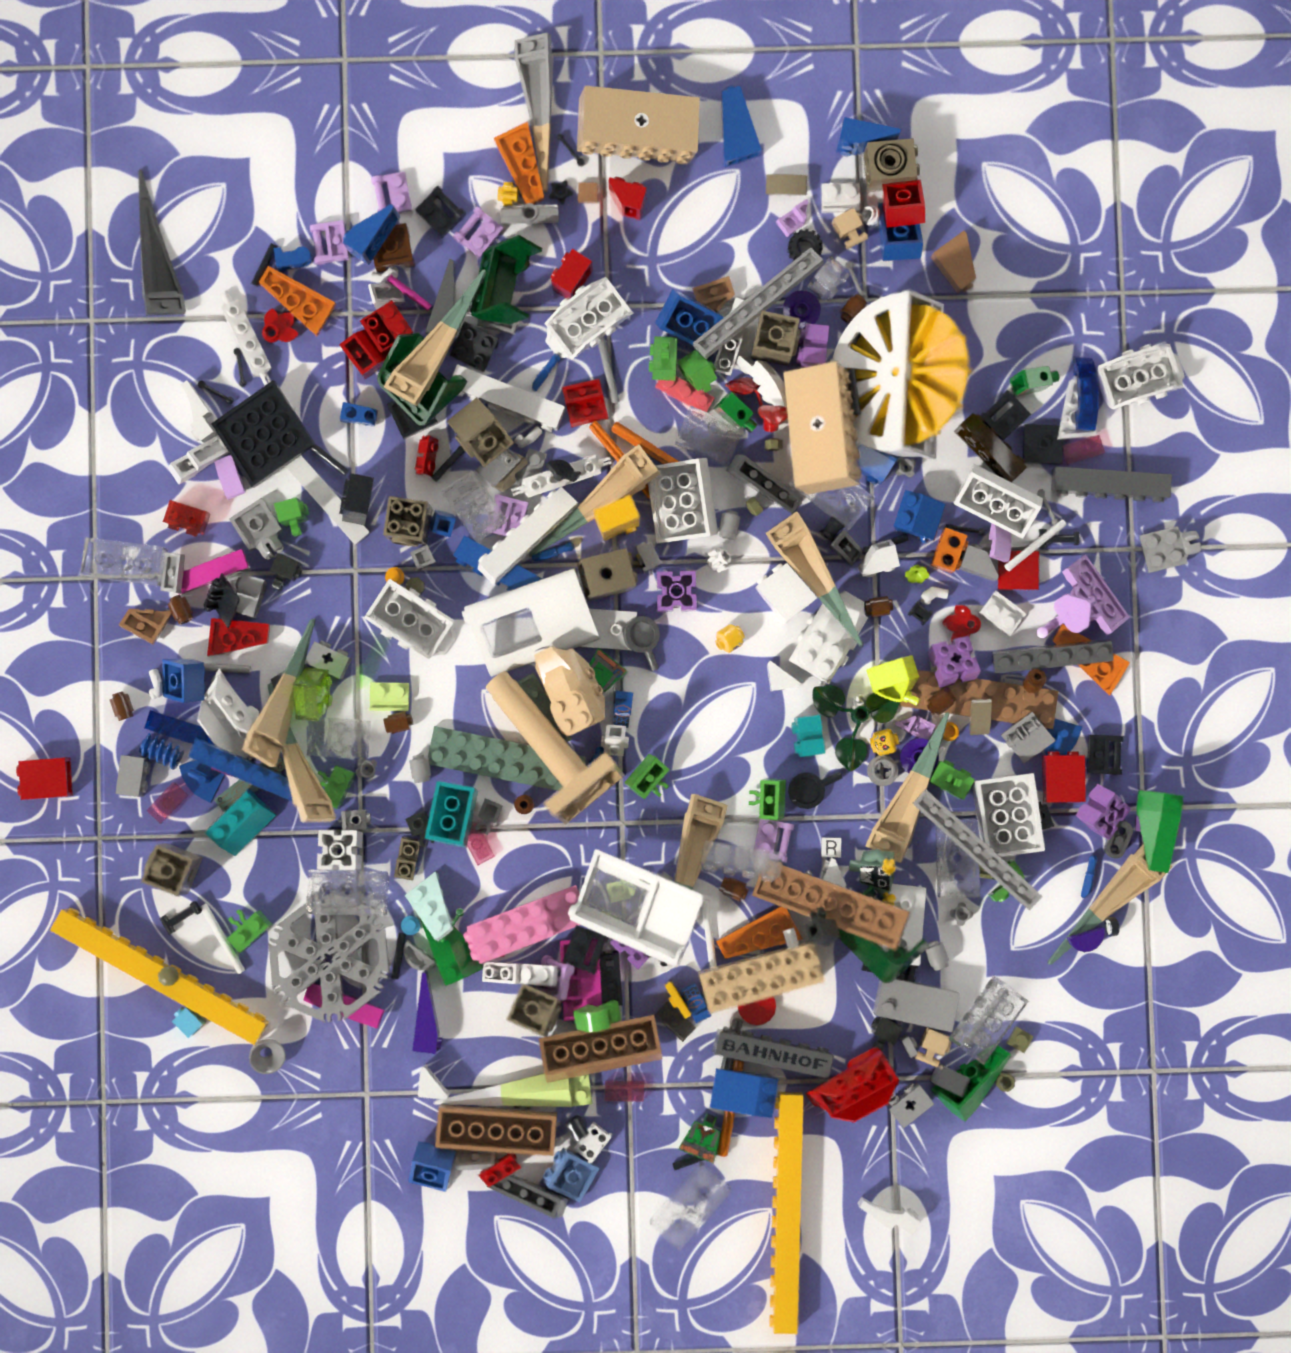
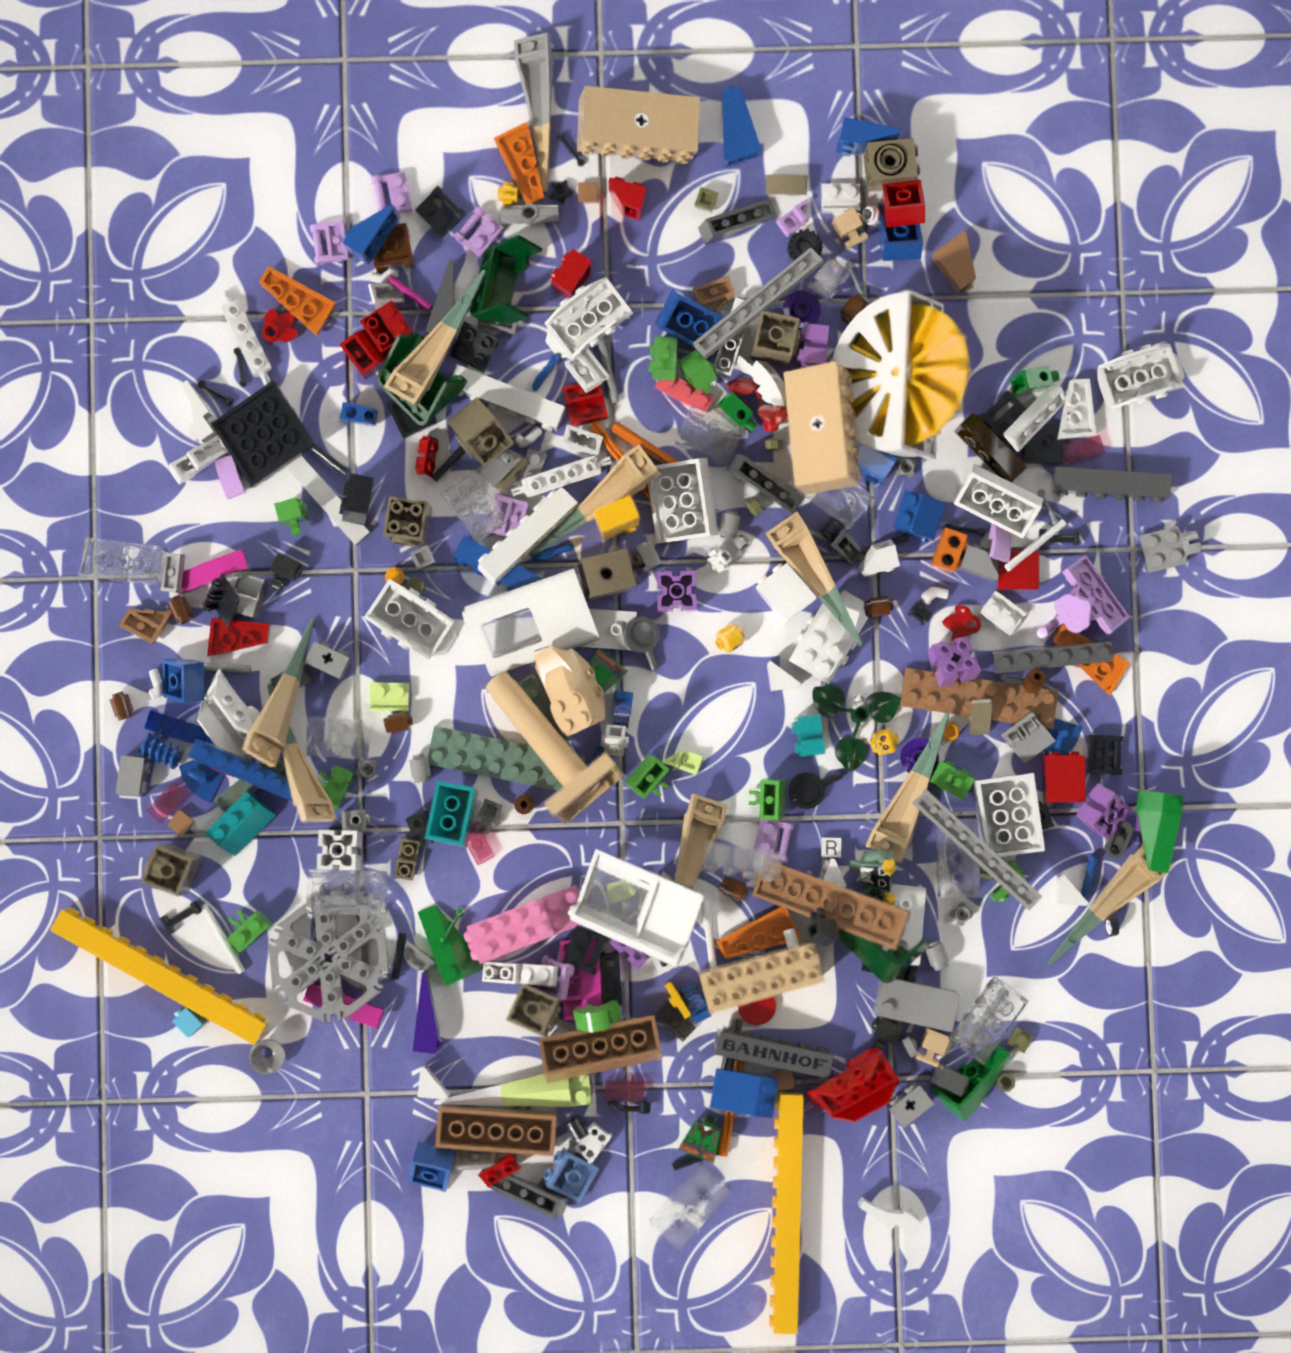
red brick [16,757,73,800] -> none
dark grey plate [138,169,186,316] -> none
olive tile [158,966,179,986] -> none
clear red brick [163,500,211,537] -> none
light grey plate [229,498,284,560] -> none
black piece [251,243,277,287] -> none
blue leg [273,247,313,271] -> none
clear neon green piece [293,667,333,722] -> none
dark azure plate [401,915,421,935] -> none
light aqua wing [405,872,453,941] -> none
blue brick [430,509,456,537] -> none
black piece [546,459,581,482] -> none
black piece [847,369,861,416] -> none
neon yellow piece [866,655,920,706] -> none
light grey gear [867,755,898,786] -> none
lavender slope [895,716,936,740] -> none
lime plant [905,564,929,583] -> none
reddish brown brick [927,688,957,715] -> none
dark purple tile [1067,927,1105,952] -> none
clear blue slope [1073,357,1099,432] -> none
none -> medium nougat tile [167,809,195,837]
none -> white slope [562,425,603,455]
none -> white plate [565,348,609,393]
none -> black piece [608,1101,651,1114]
none -> yellowish green slope [662,750,704,775]
none -> olive plate [694,187,718,213]
none -> dark grey slope [698,199,778,245]
none -> light grey hinge [734,535,751,552]
none -> medium nougat tile [772,1069,795,1091]
none -> white slope [1004,384,1066,452]
none -> white slope [1054,873,1089,906]

